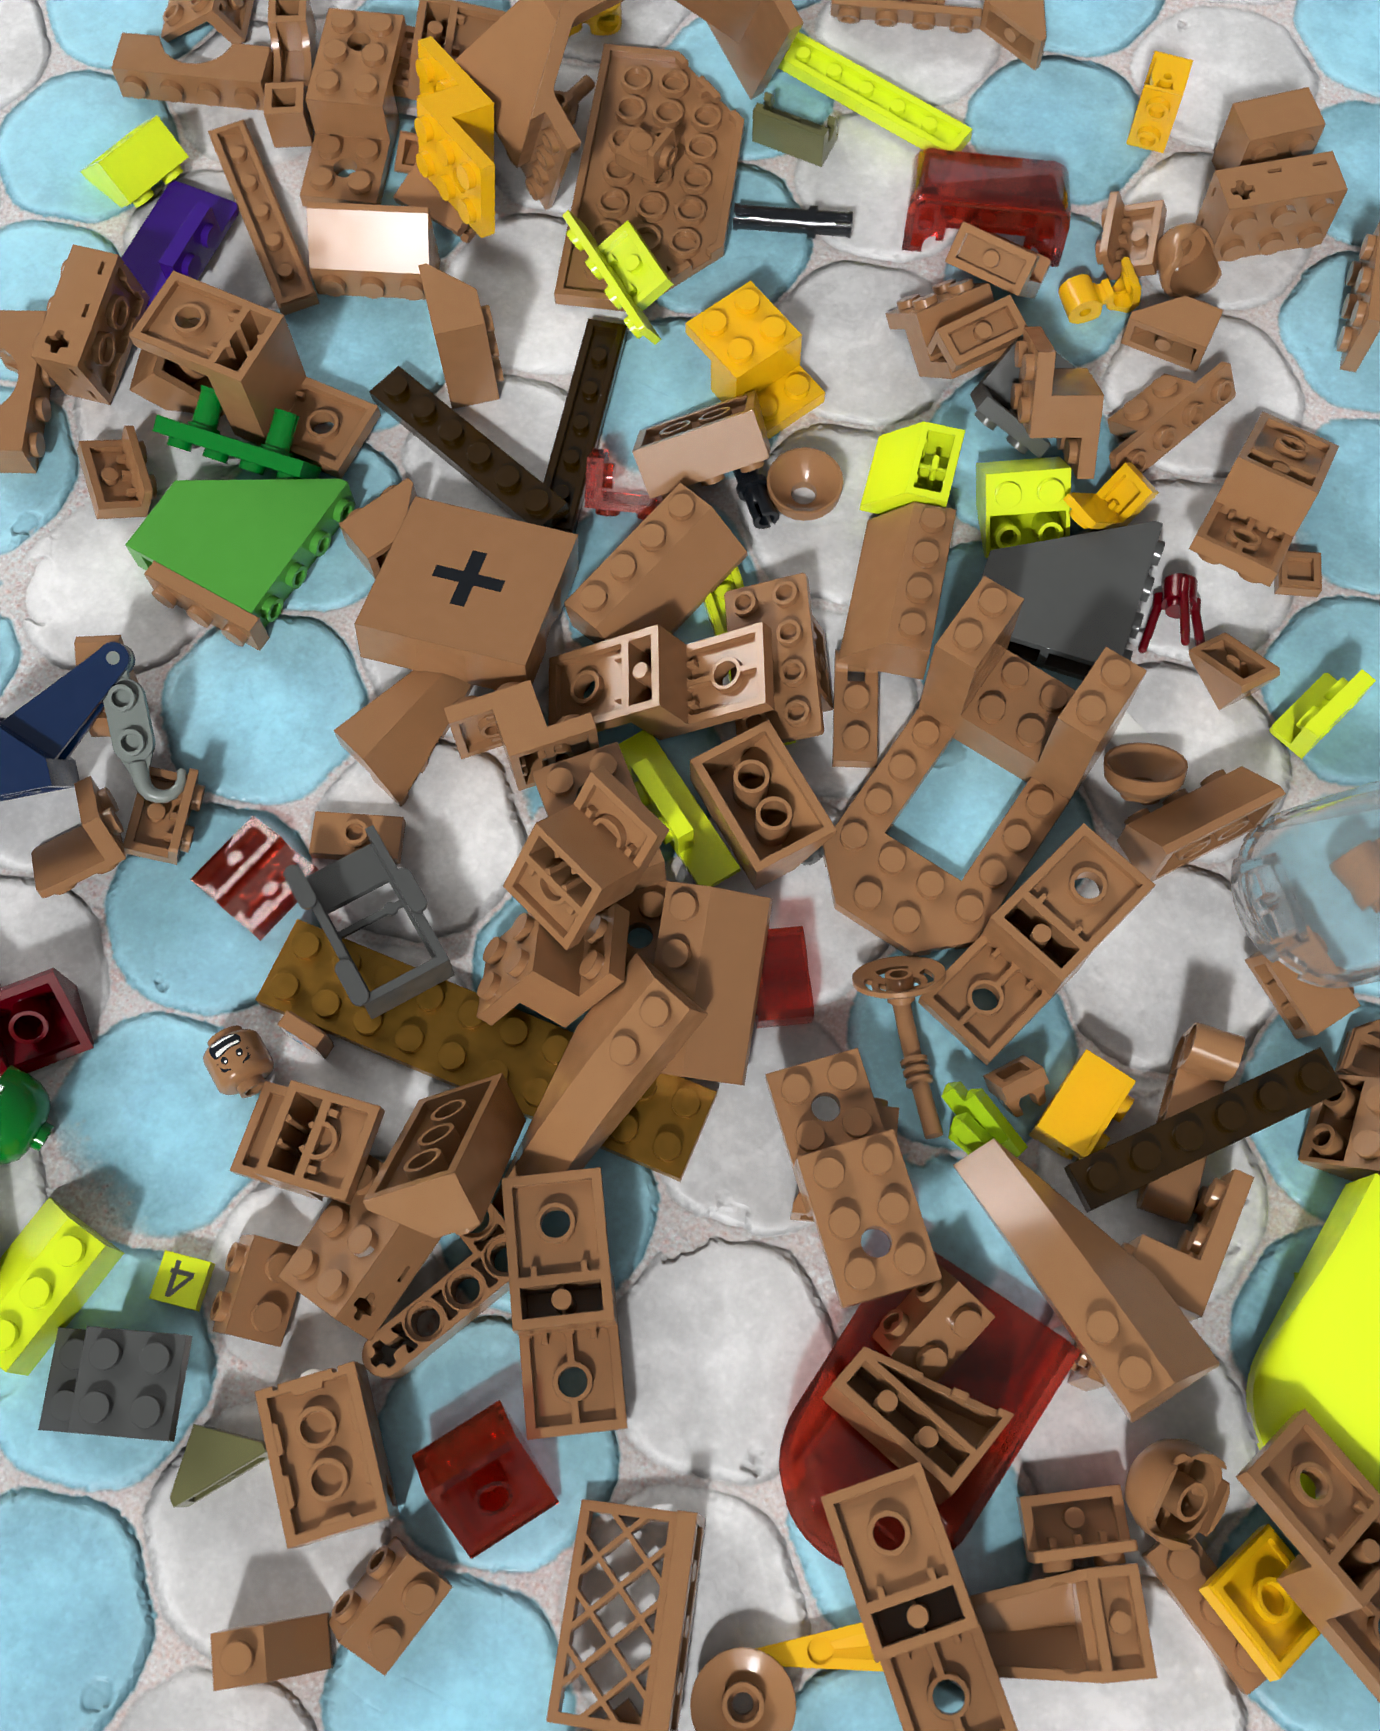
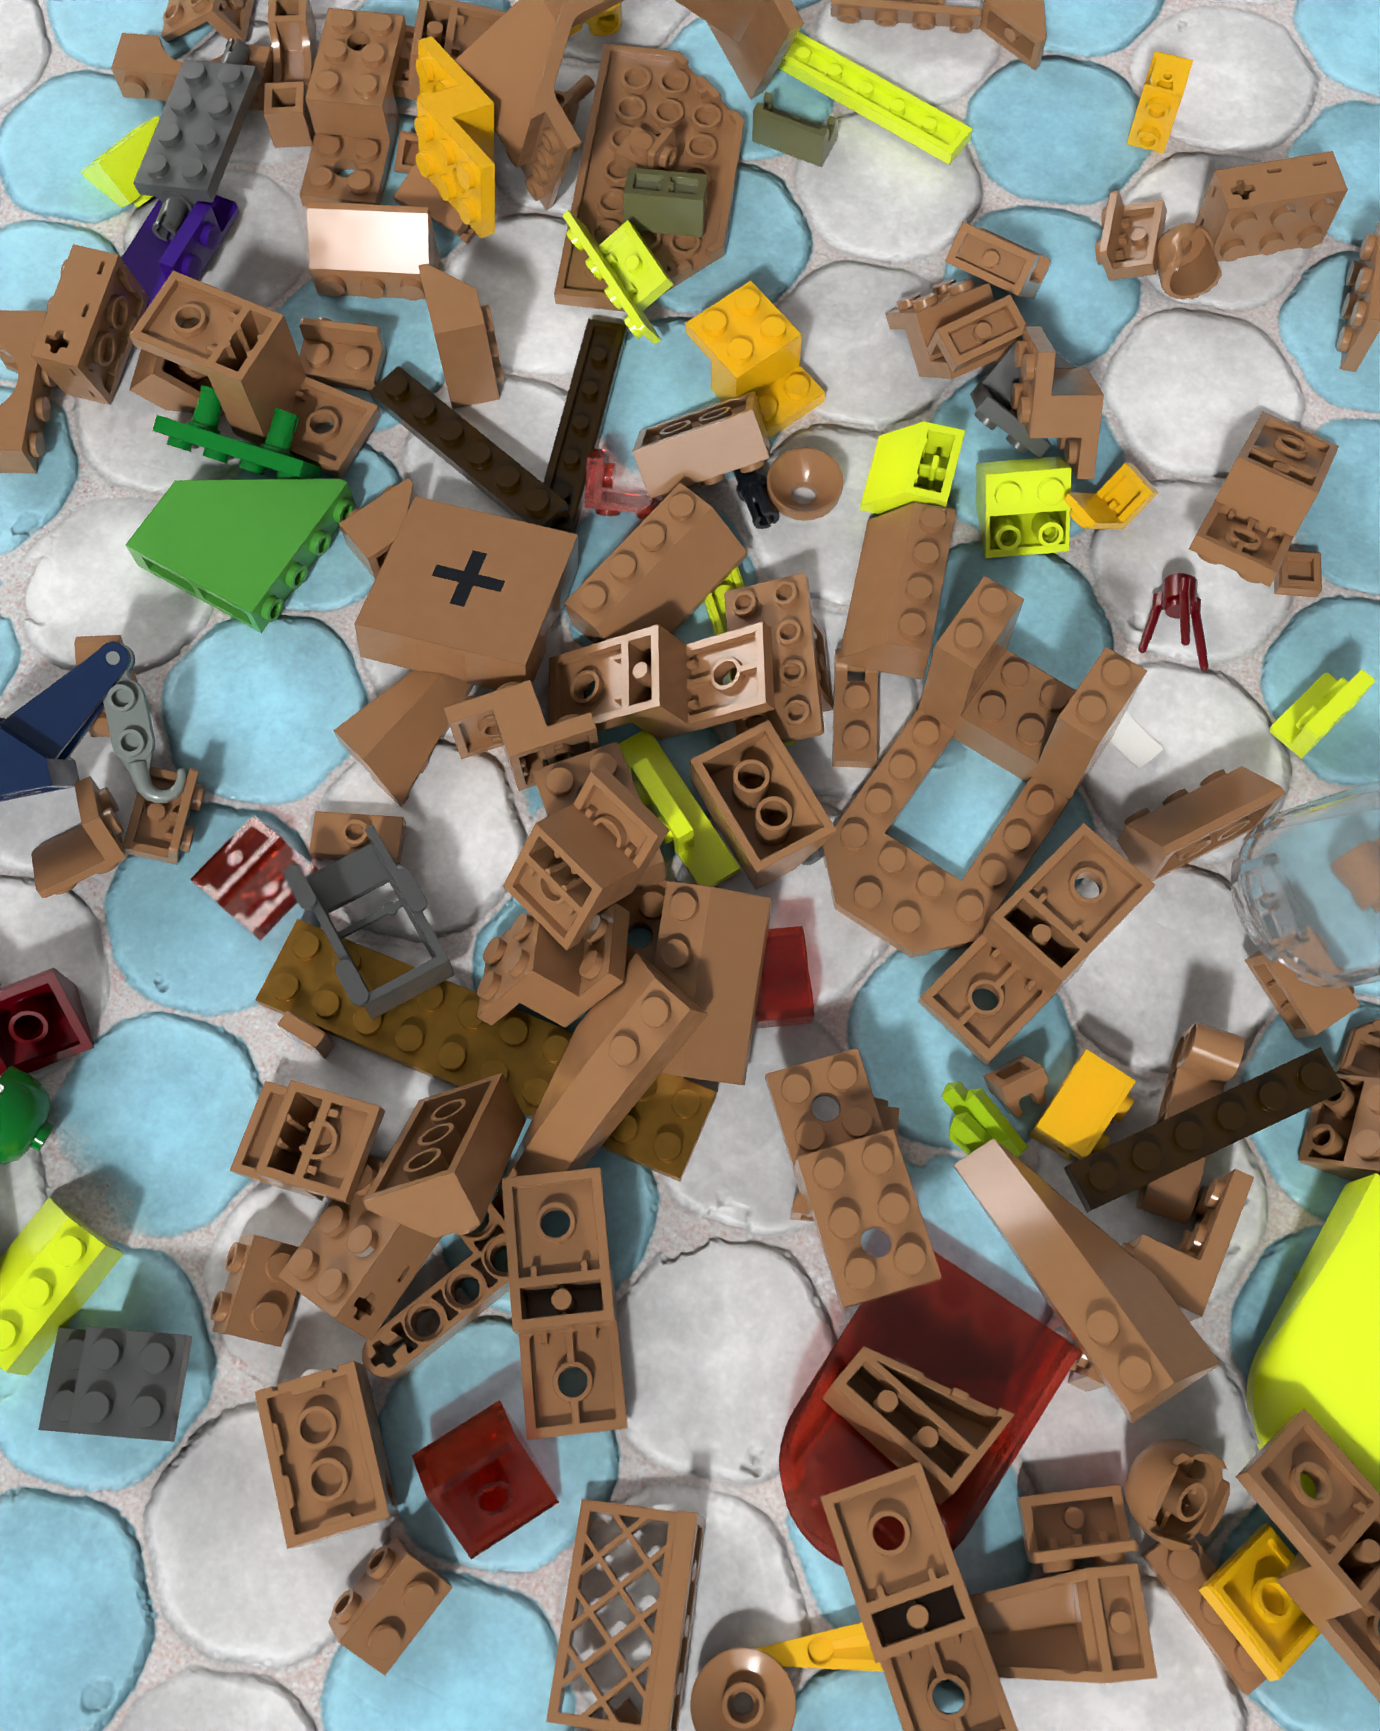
medium nougat bracket [77,425,157,519] -> none
medium nougat plate [144,561,270,651] -> none
neon yellow tile [149,1250,215,1312] -> none
olive slope [169,1424,268,1508] -> none
medium nougat head [203,1025,274,1098] -> none
medium nougat tile [208,119,320,316] -> none
medium nougat slope [210,1612,333,1691] -> none
black pin [733,203,853,239] -> none
medium nougat dish [852,956,946,1139] -> none
medium nougat bracket [872,1264,995,1382] -> none
clear red windscreen [902,148,1071,267] -> none
dark grey slope [980,521,1165,680] -> none
yellow leg [1058,257,1141,324] -> none
medium nougat piece [1103,743,1188,805] -> none
medium nougat bracket [1107,361,1236,475] -> none
medium nougat slope [1121,296,1224,372] -> none
medium nougat slope [1189,632,1280,710] -> none
medium nougat brick [1211,87,1326,170] -> none
none -> dark grey plate [133,38,261,242]
none -> medium nougat bracket [299,318,387,391]
none -> olive hinge [623,167,708,237]

